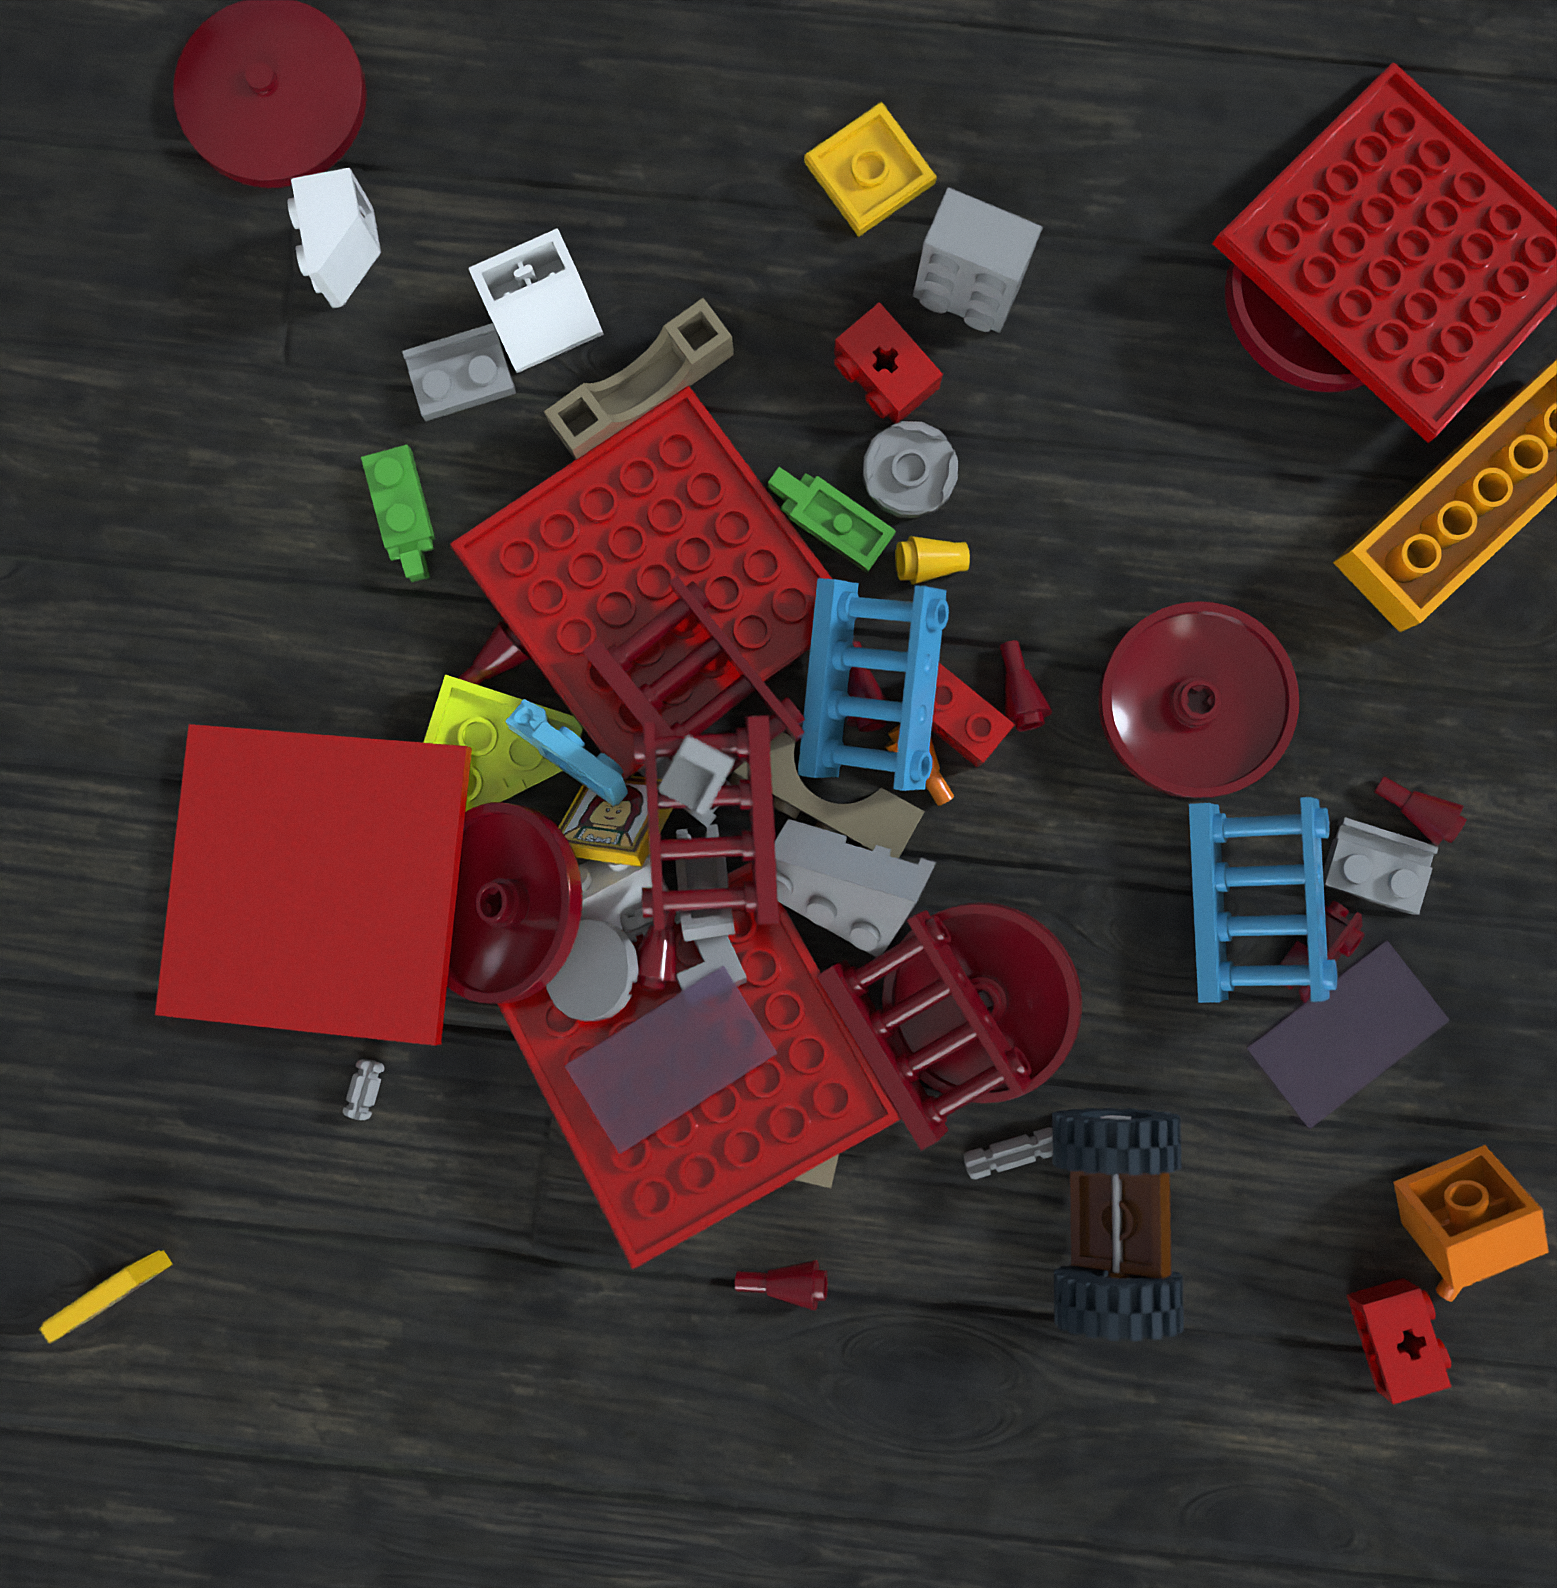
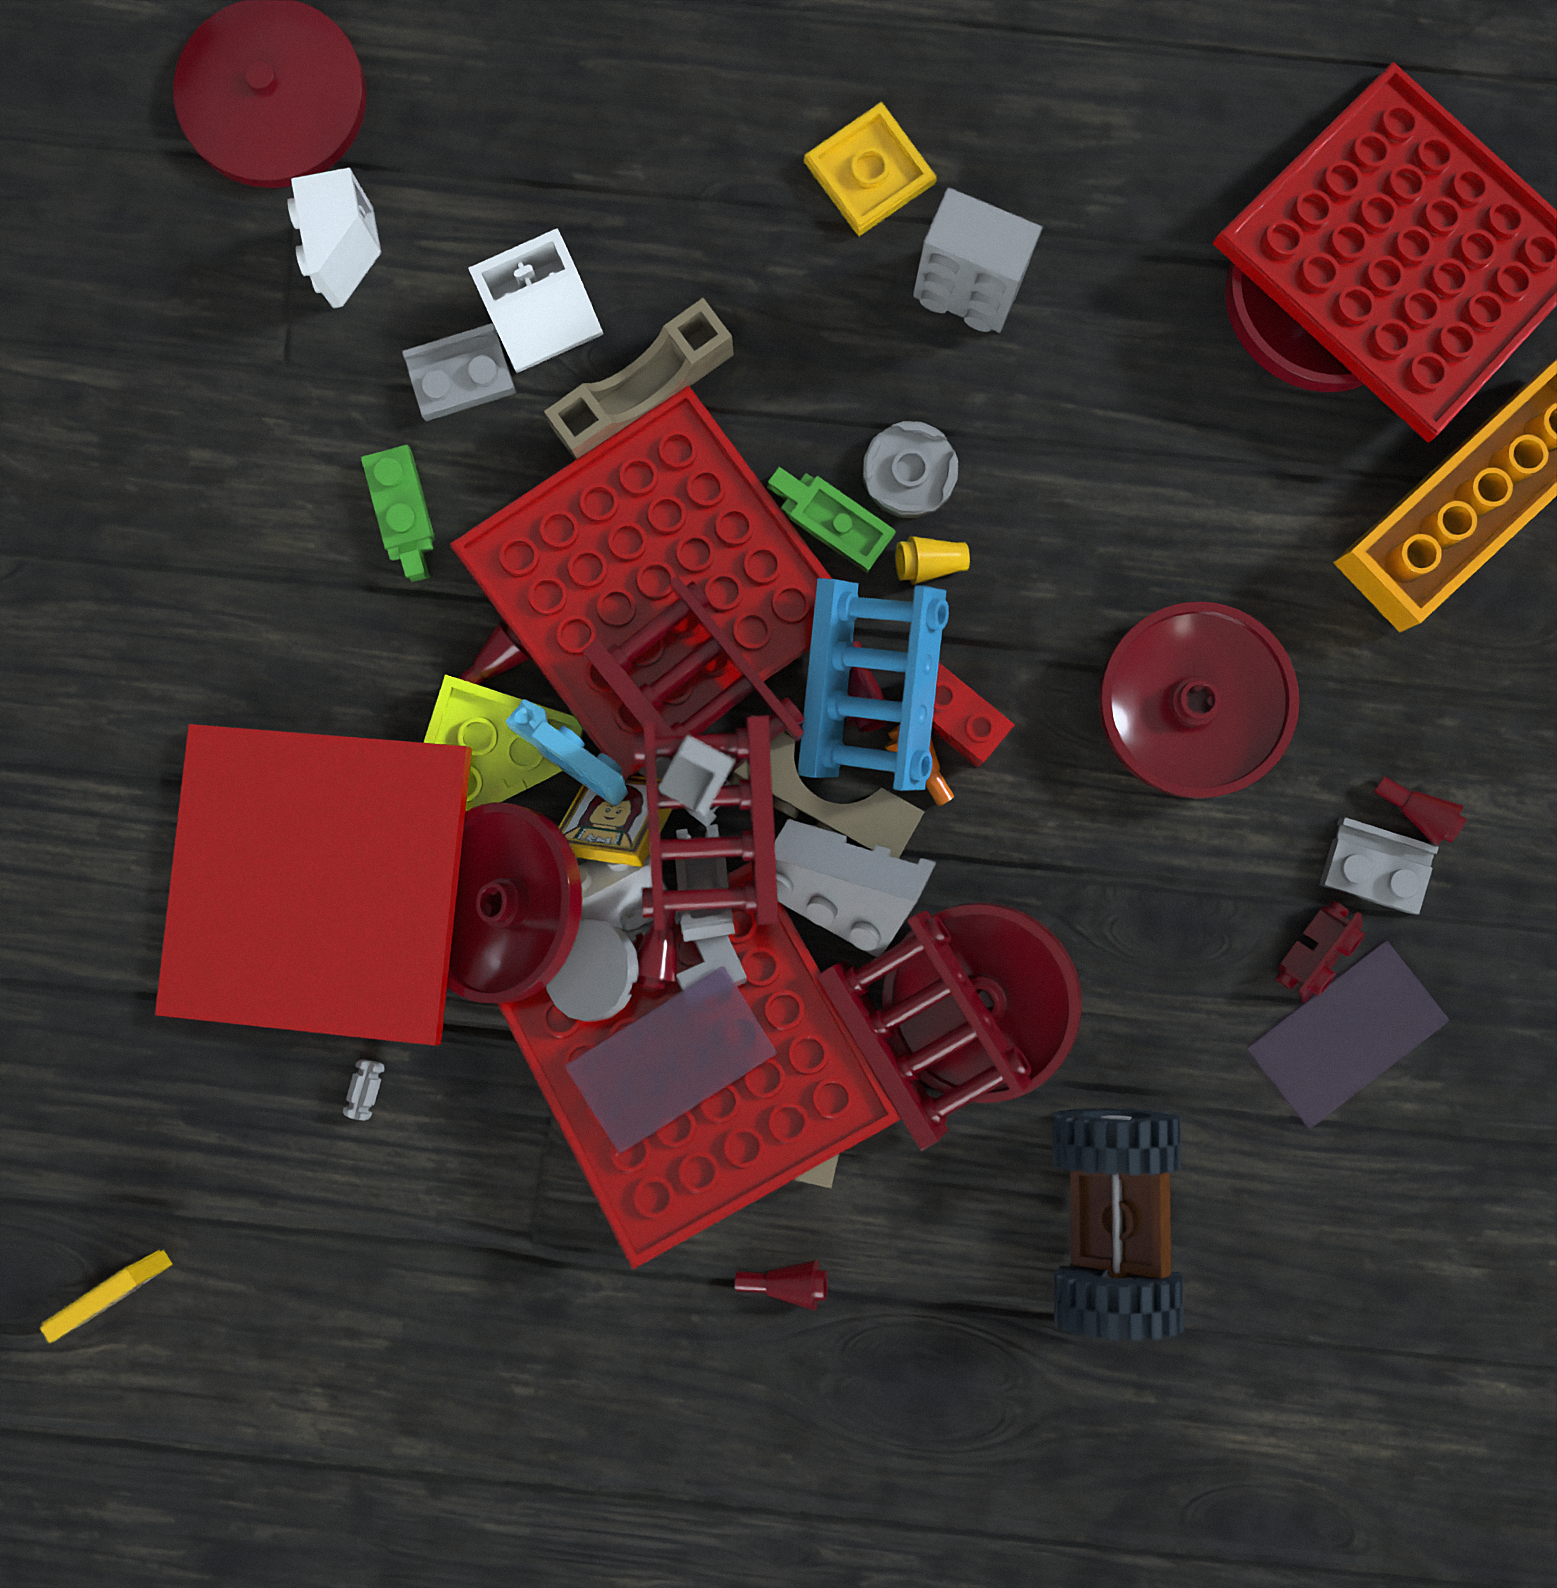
red brick [834,302,943,424] -> none
light grey axle [964,1127,1053,1179] -> none
dark red cone [1000,640,1052,731] -> none
dark azure fence [1189,797,1337,1003] -> none
red brick [1347,1278,1451,1404] -> none
orange piece [1393,1145,1549,1302] -> none

